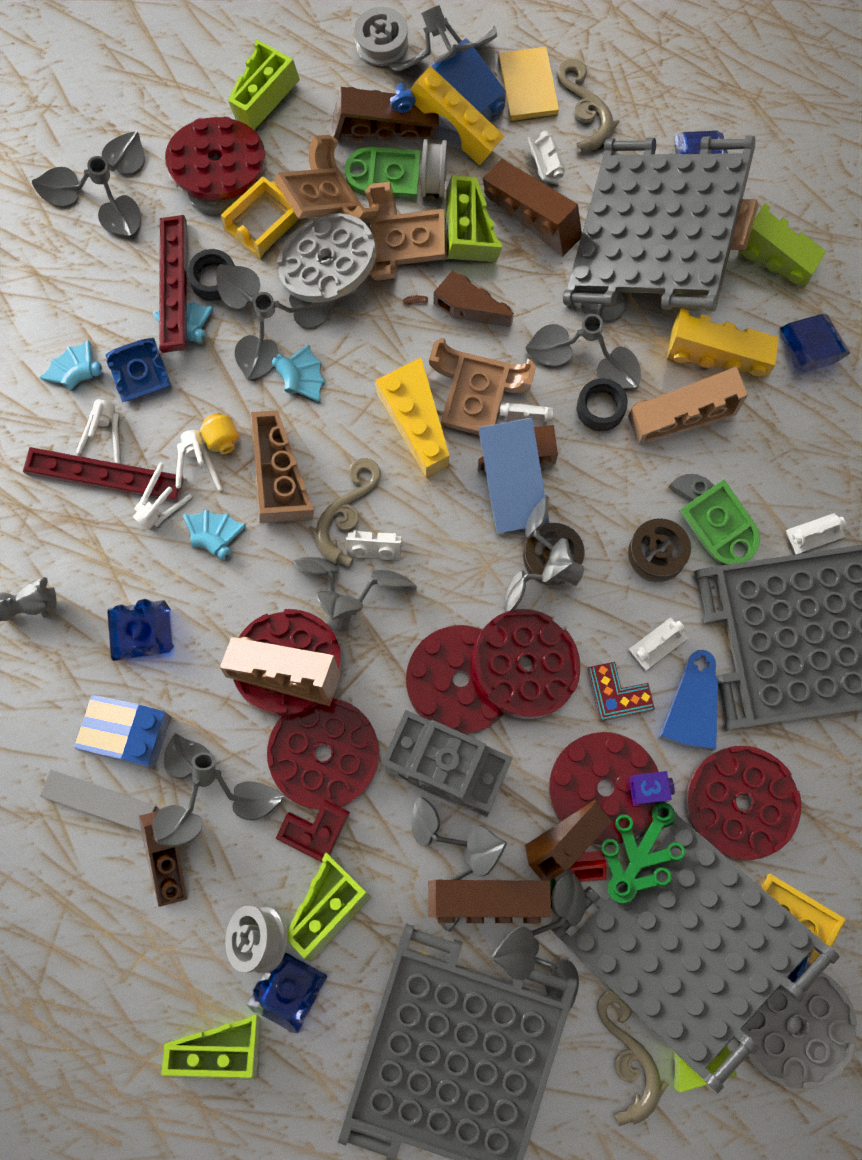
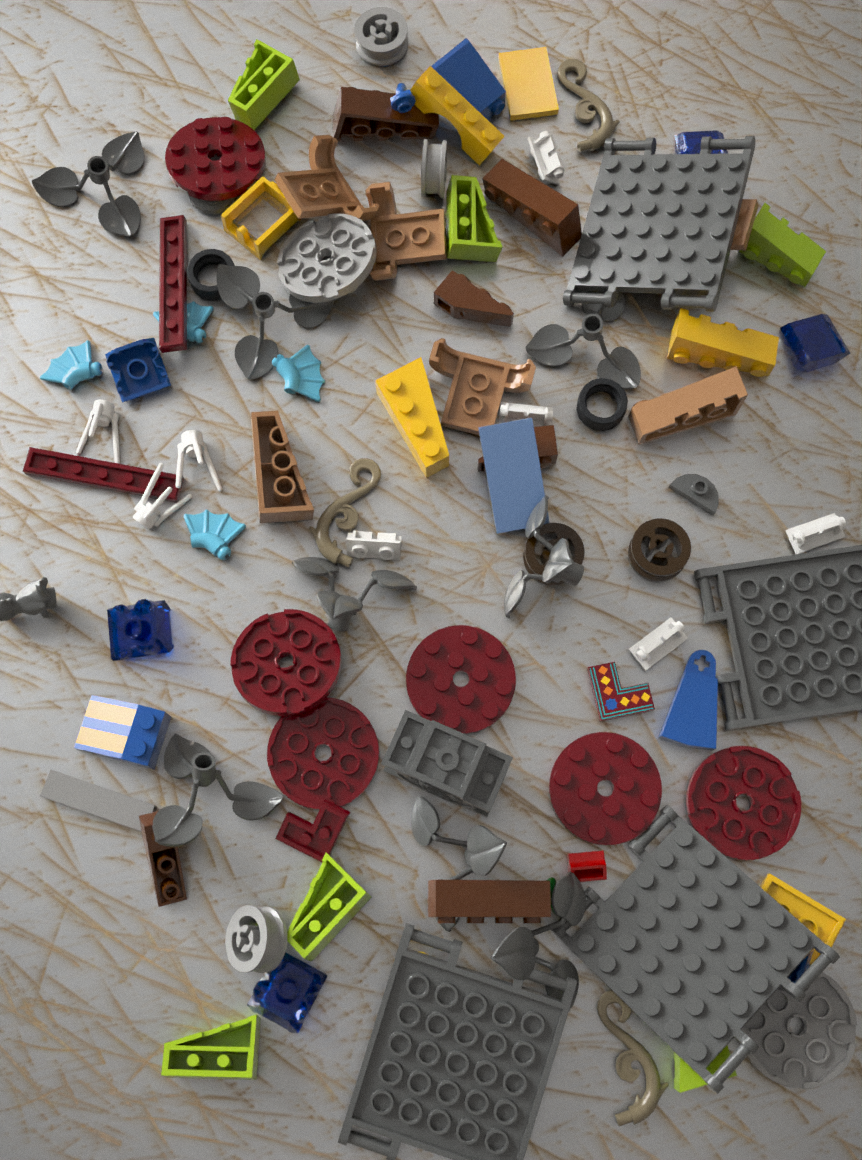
yellow head [200,413,239,454] -> none
wedge [220,637,341,706] -> none
bright green tile [345,147,421,199] -> none
dark grey plant [389,5,497,71] -> none
nougat leg [403,295,428,305] -> none
dark red plate [471,609,581,719] -> none
reddish brown slope [525,800,612,881] -> none
green plant [602,803,685,904] -> none
dark purple brick [629,771,675,807] -> none
bright green tile [679,479,760,565] -> none

